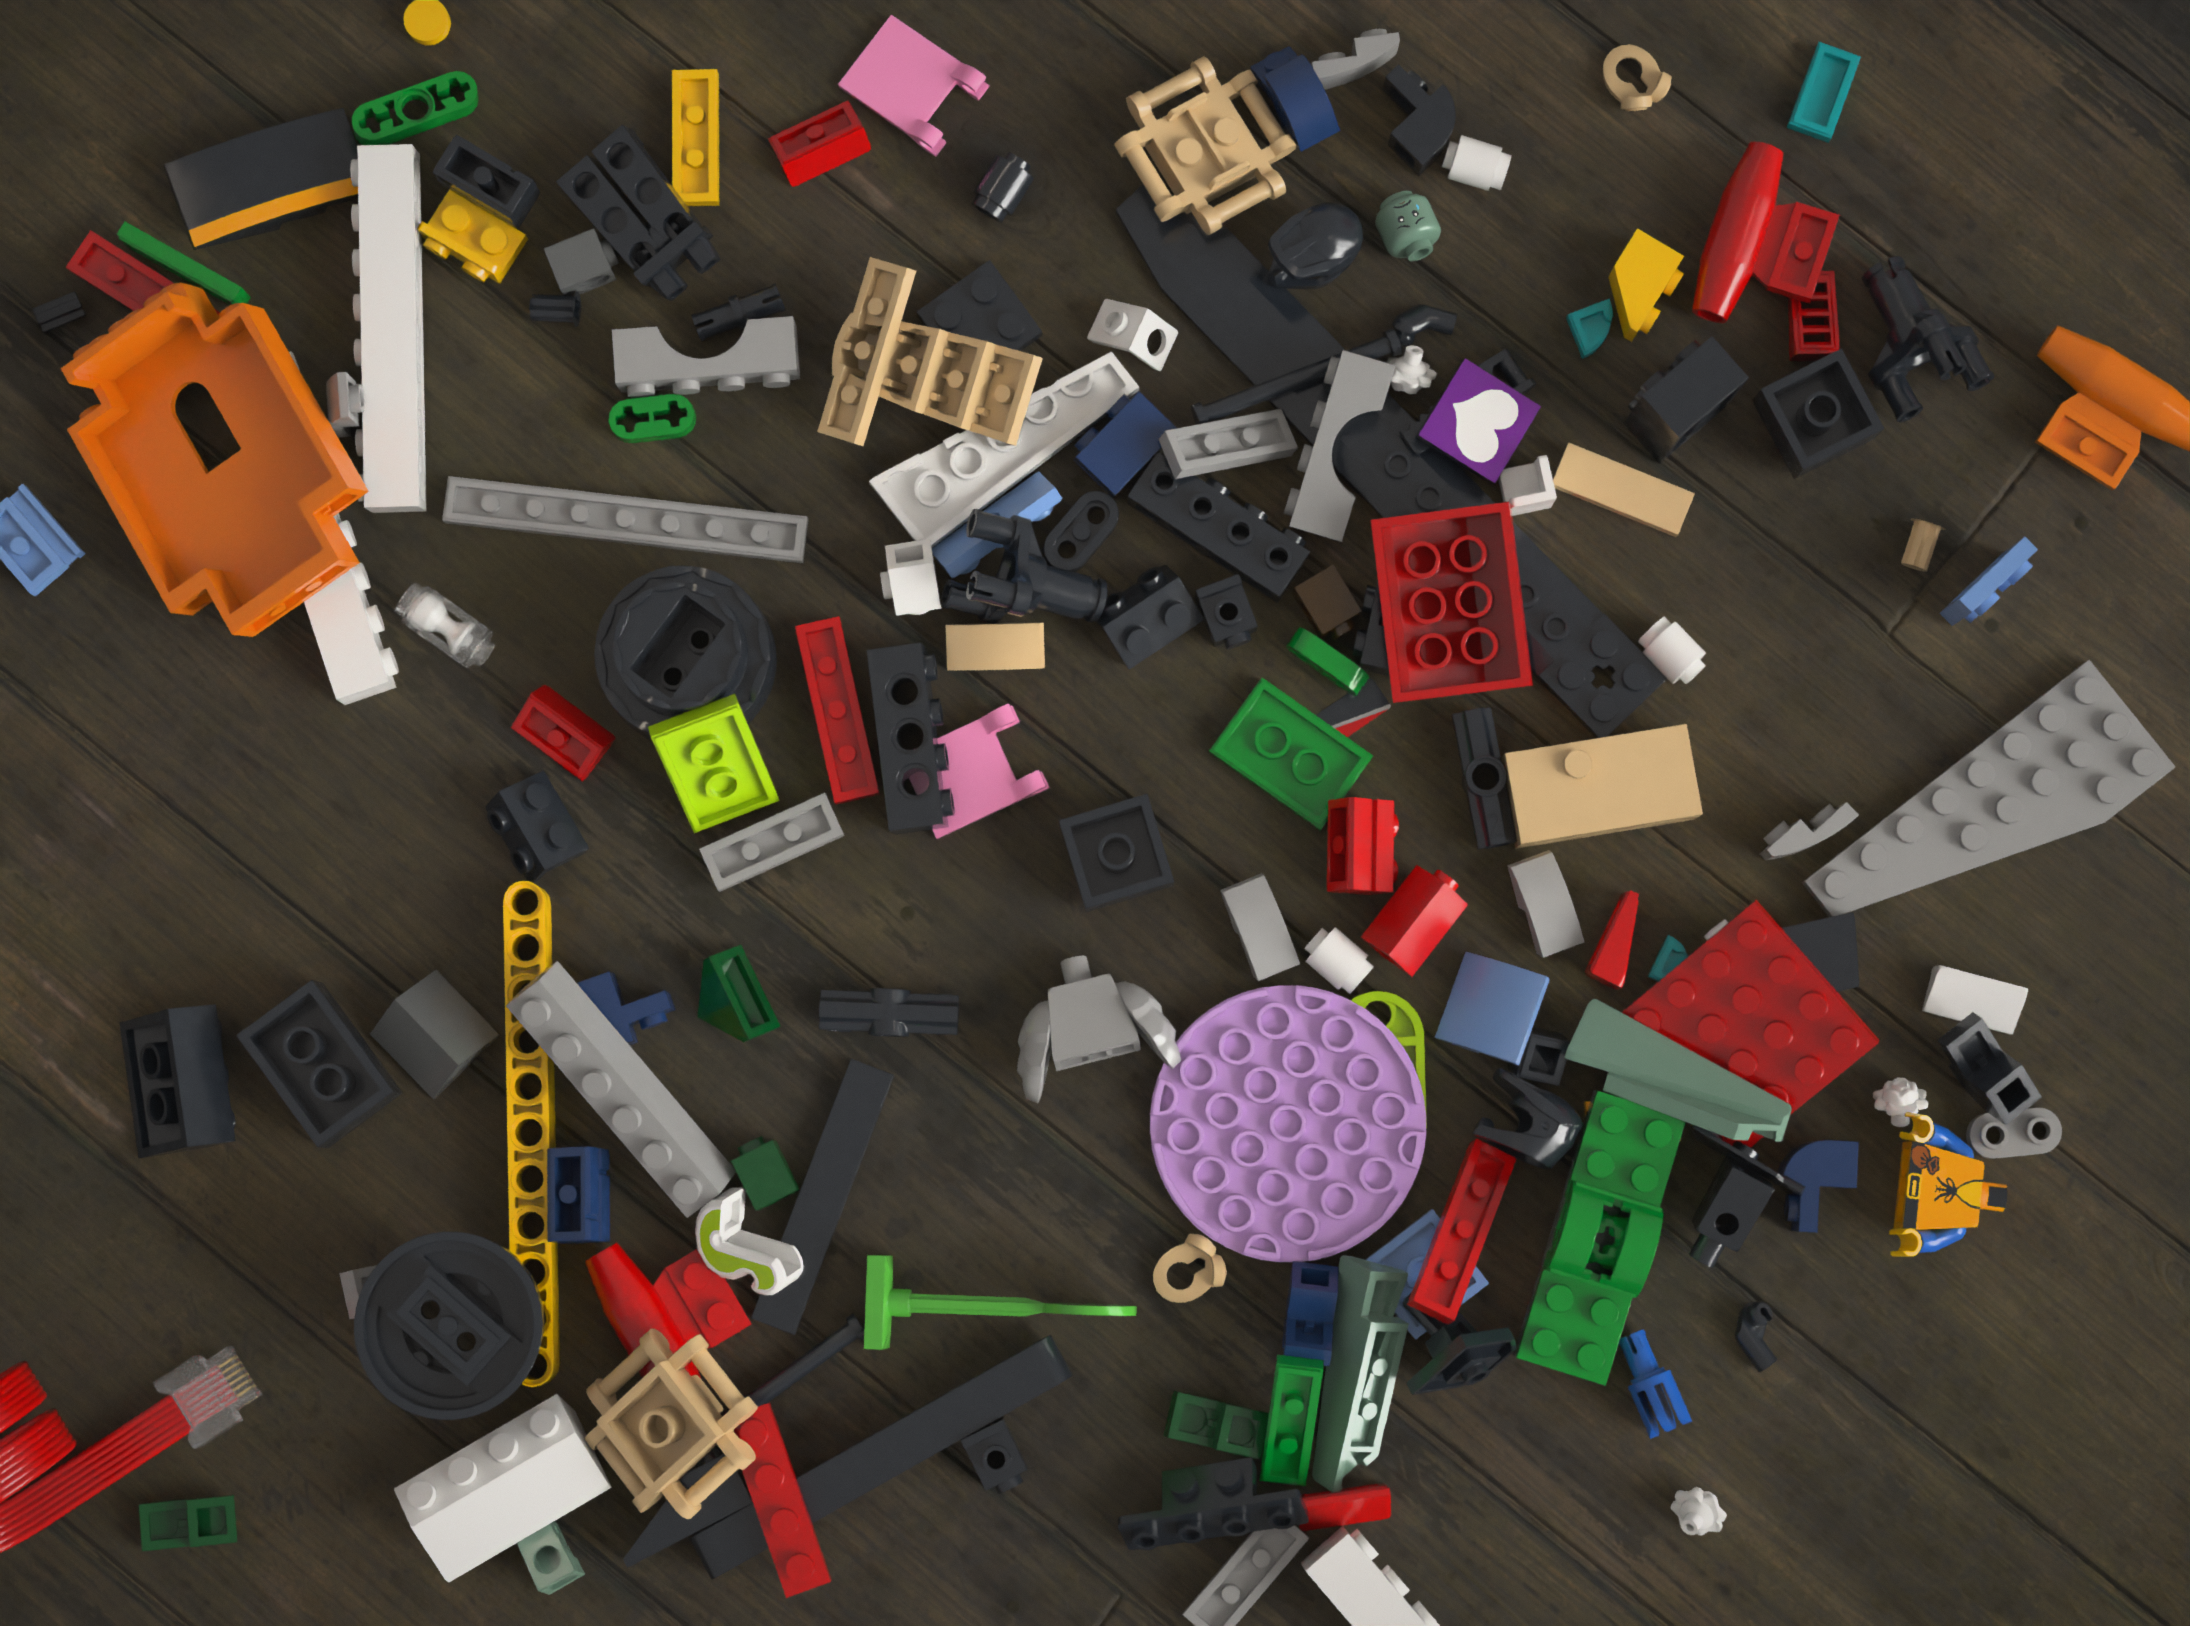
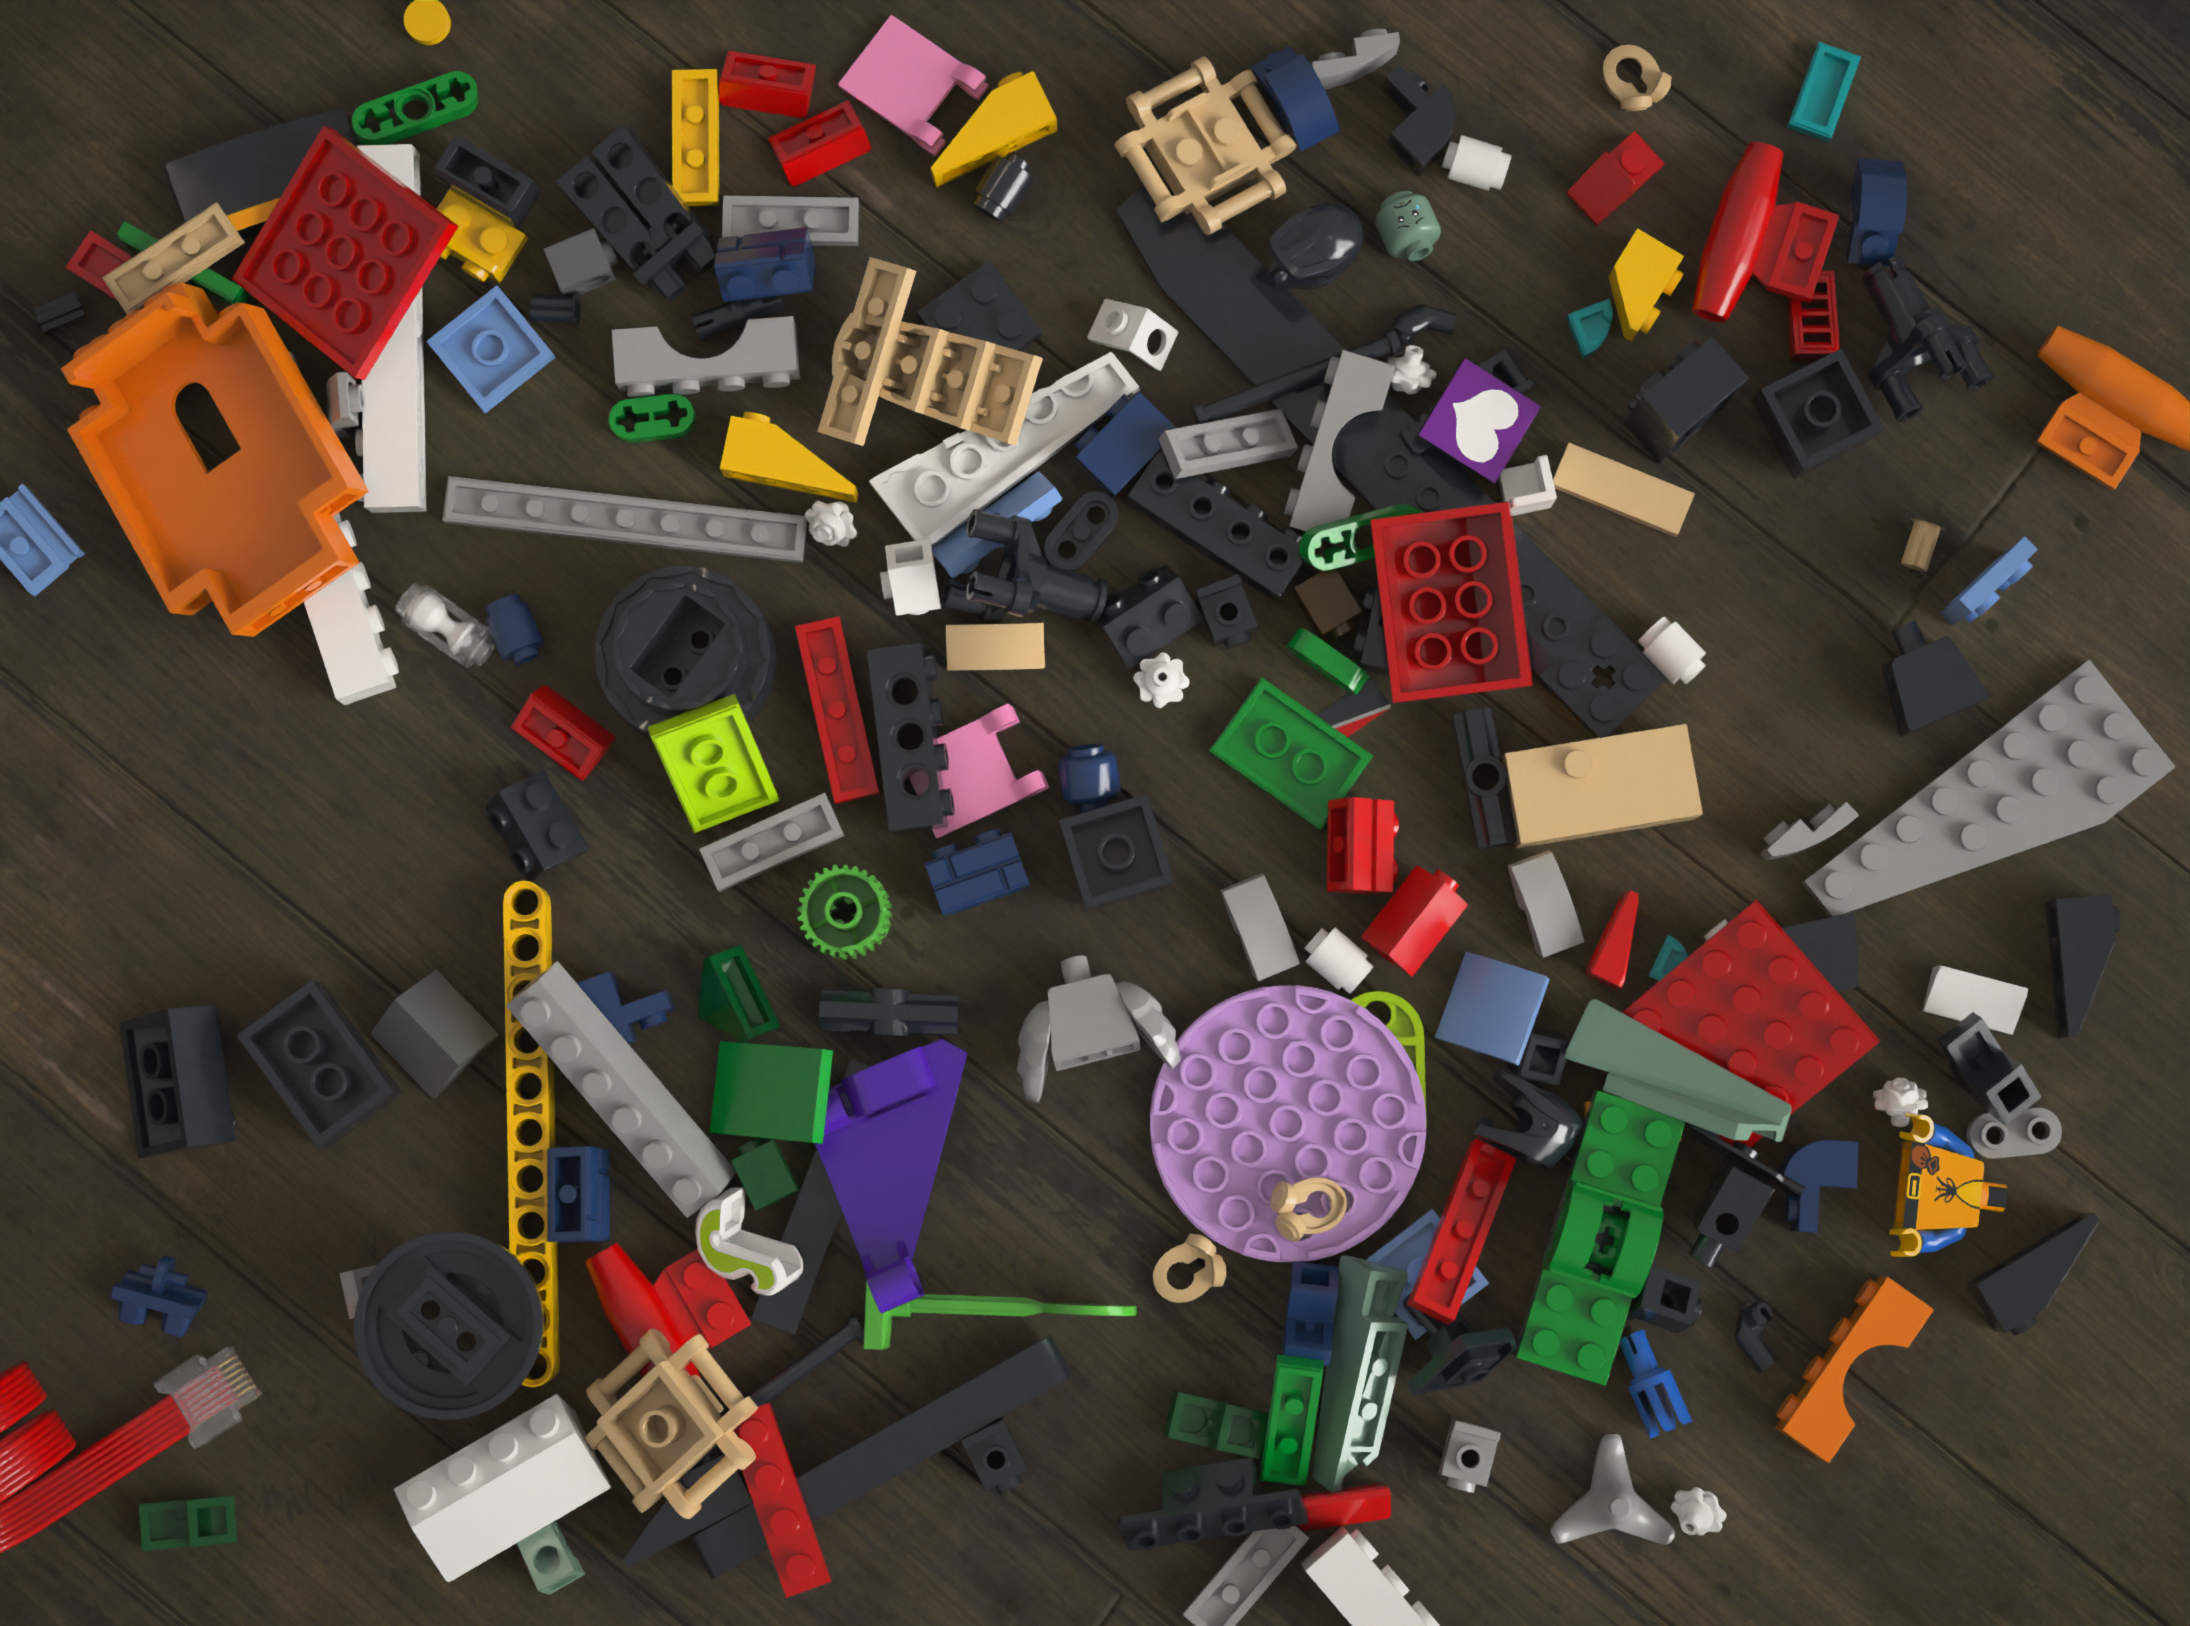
none -> tan tile [103,202,245,315]
none -> dark blue hips [111,1255,208,1337]
none -> red plate [232,126,459,380]
none -> medium blue plate [426,285,556,414]
none -> dark blue brick [485,594,545,666]
none -> green tile [710,1041,833,1144]
none -> dark blue brick [714,227,816,302]
none -> red slope [719,51,816,118]
none -> yellow slope [720,412,858,503]
none -> light grey plate [722,196,859,246]
none -> bright green brick [797,865,892,960]
none -> white plant [805,501,857,547]
none -> dark purple panel [815,1039,968,1314]
none -> dark blue brick [925,828,1030,917]
none -> yellow slope [931,71,1057,188]
none -> dark blue head [1058,743,1121,812]
none -> white plant [1133,652,1189,708]
none -> tan piece [1270,1177,1347,1242]
none -> green beam [1299,503,1424,571]
none -> light grey brick [1438,1418,1501,1493]
none -> light grey piece [1550,1434,1675,1545]
none -> red slope [1566,131,1665,226]
none -> black brick [1627,1265,1702,1334]
none -> orange arch [1775,1276,1934,1463]
none -> dark blue brick [1846,158,1907,266]
none -> black torso [1882,620,1990,737]
none -> black slope [1966,1213,2100,1336]
none -> black slope [2045,895,2121,1039]

